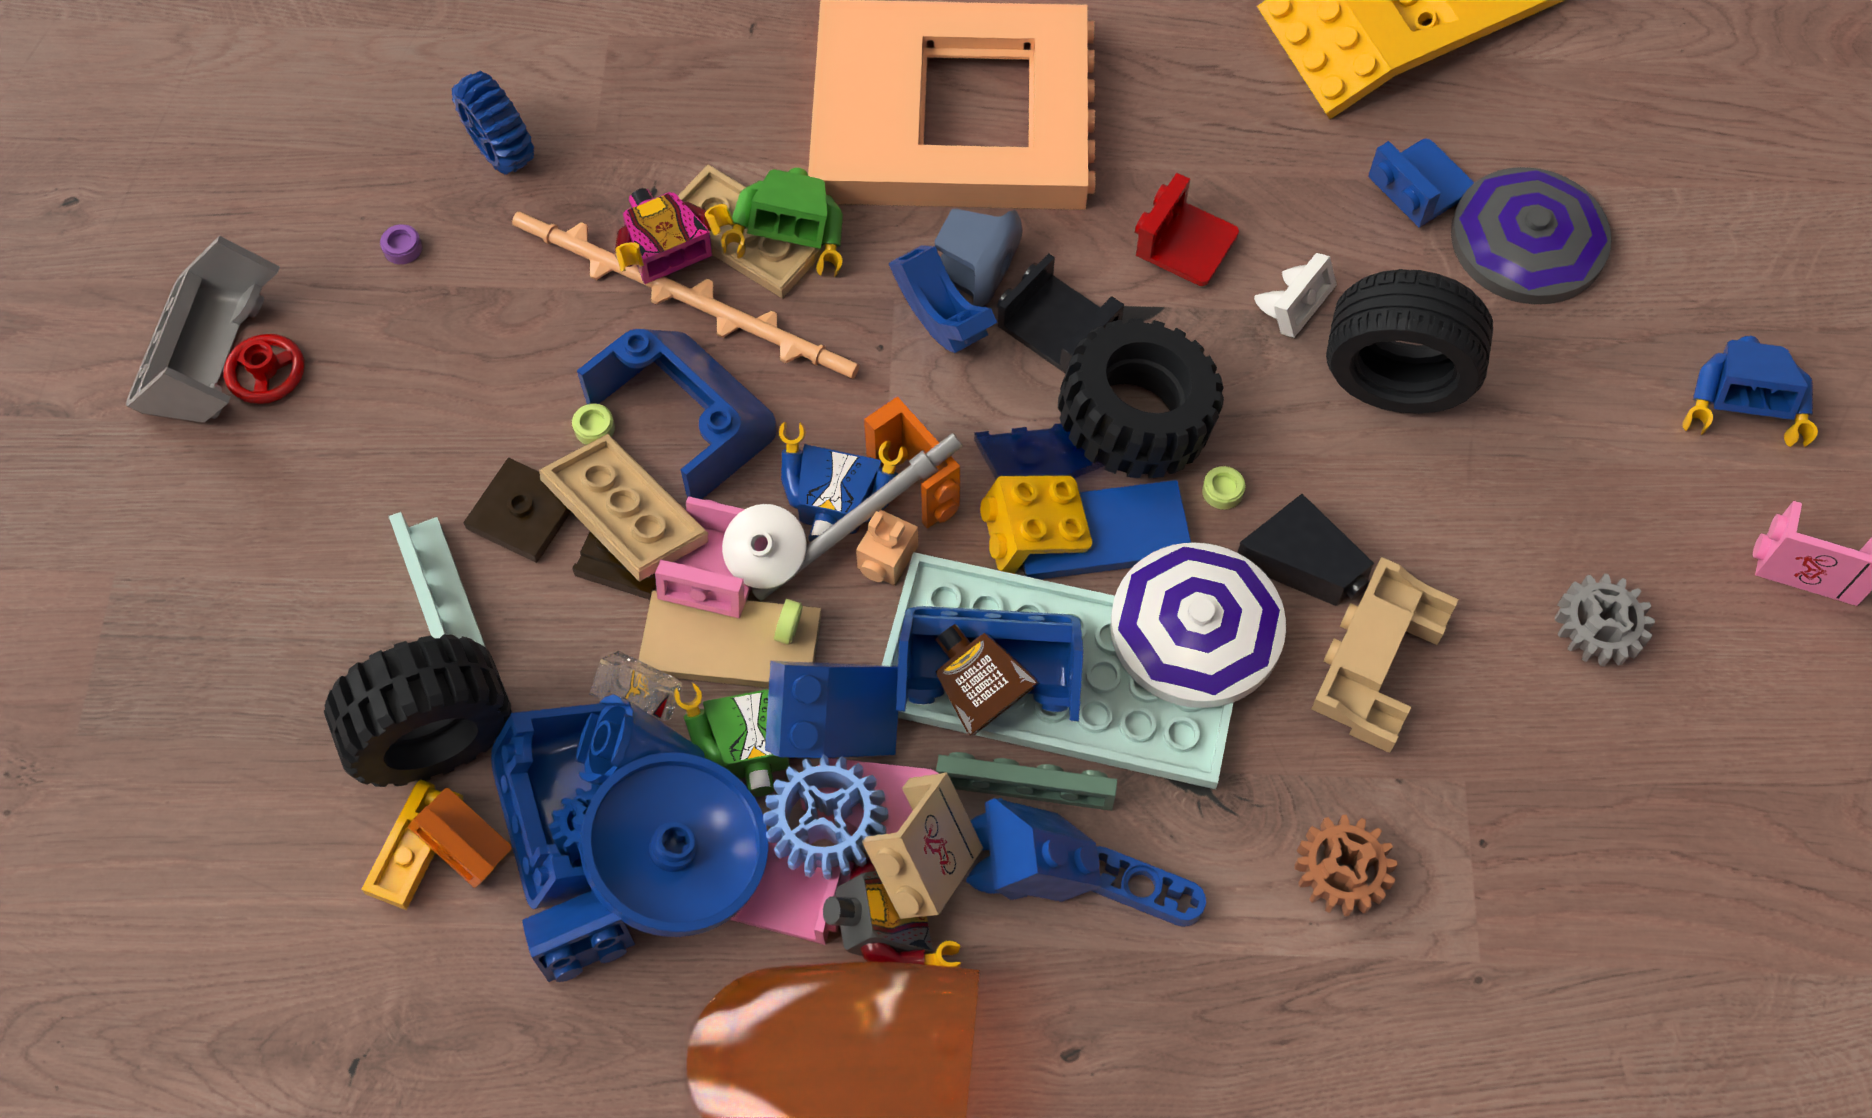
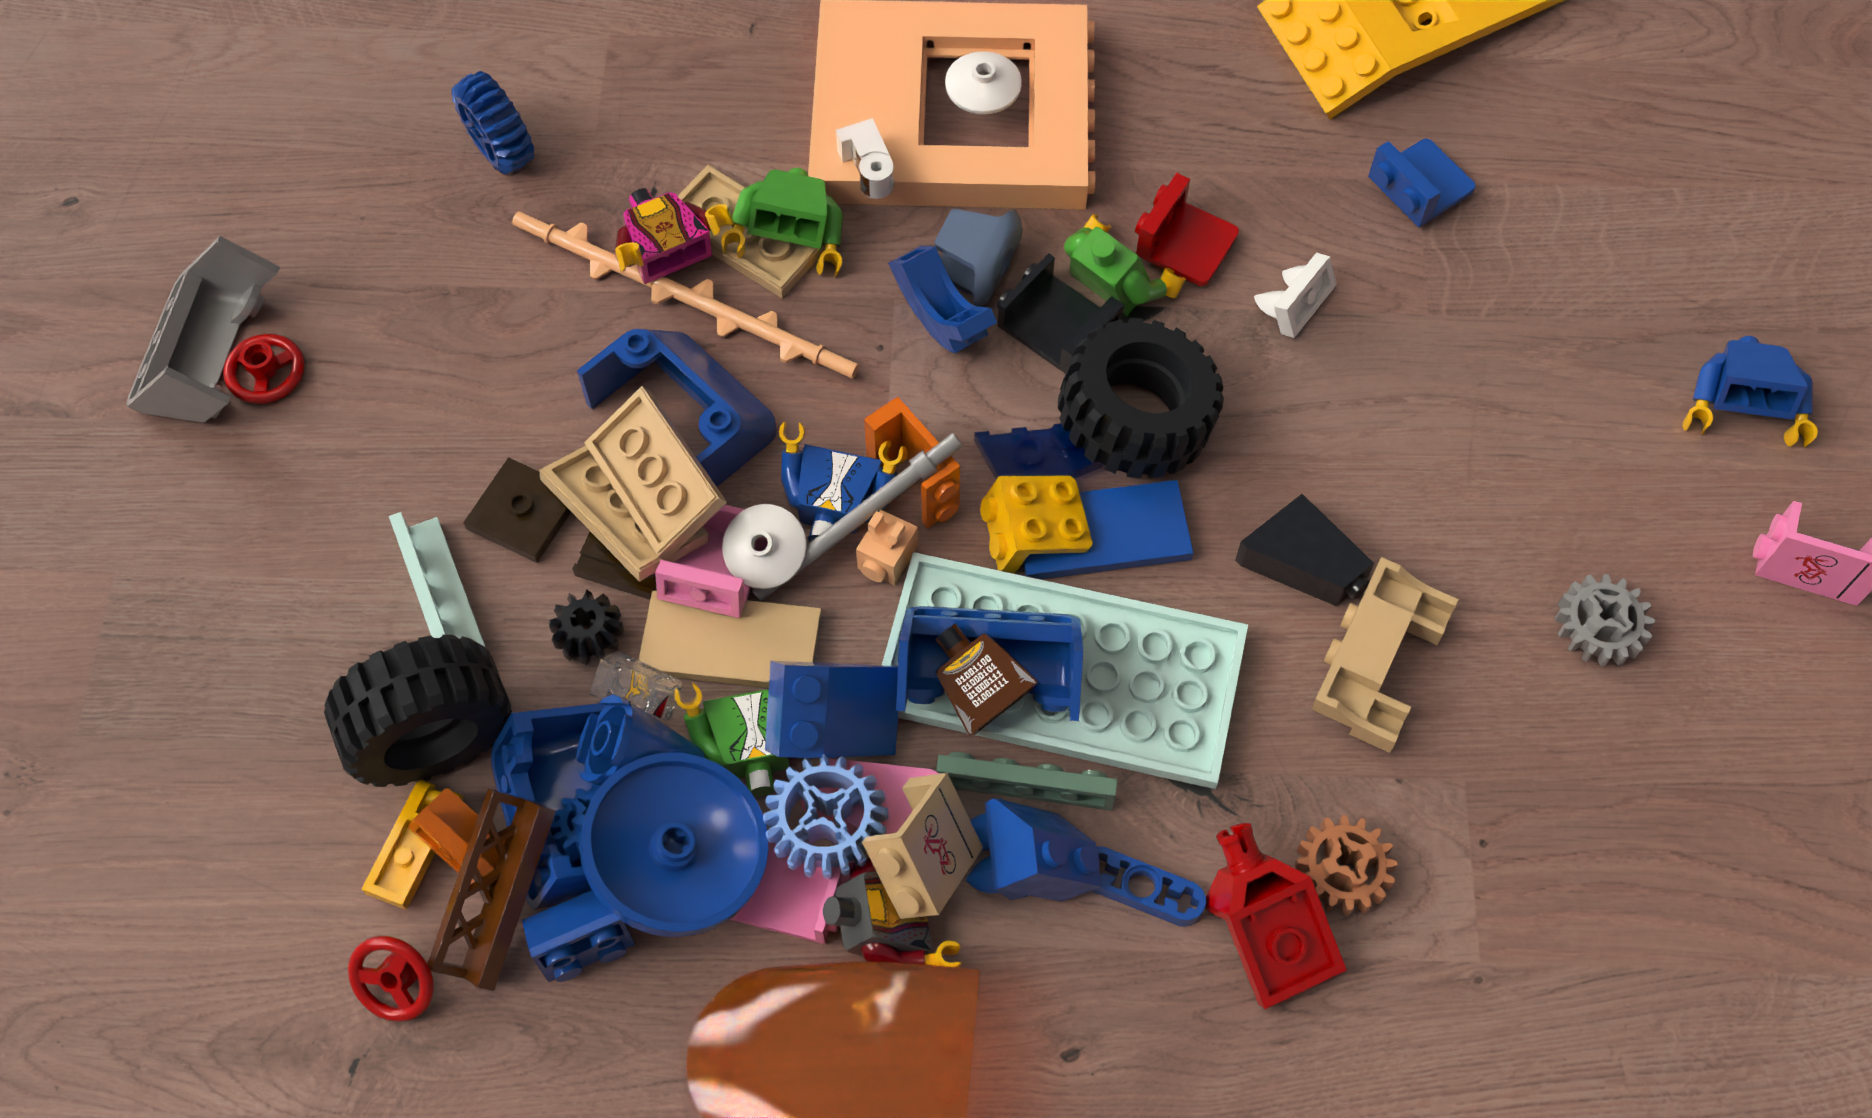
medium lavender tile [380,224,422,264] -> none
yellowish green tile [572,404,615,445] -> none
yellowish green tile [774,599,803,645] -> none
dish [1110,543,1286,708] -> none
yellowish green tile [1202,466,1245,509] -> none
black tyre [1326,269,1494,414] -> none
dish [1451,167,1611,304] -> none
none -> red piece [348,936,434,1022]
none -> reddish brown fence [427,788,556,991]
none -> black gear [549,589,624,666]
none -> tan tile [584,386,727,560]
none -> white leg [836,118,894,199]
none -> white dish [945,51,1021,114]
none -> bright green torso [1064,214,1186,316]
none -> red plate [1205,823,1347,1009]

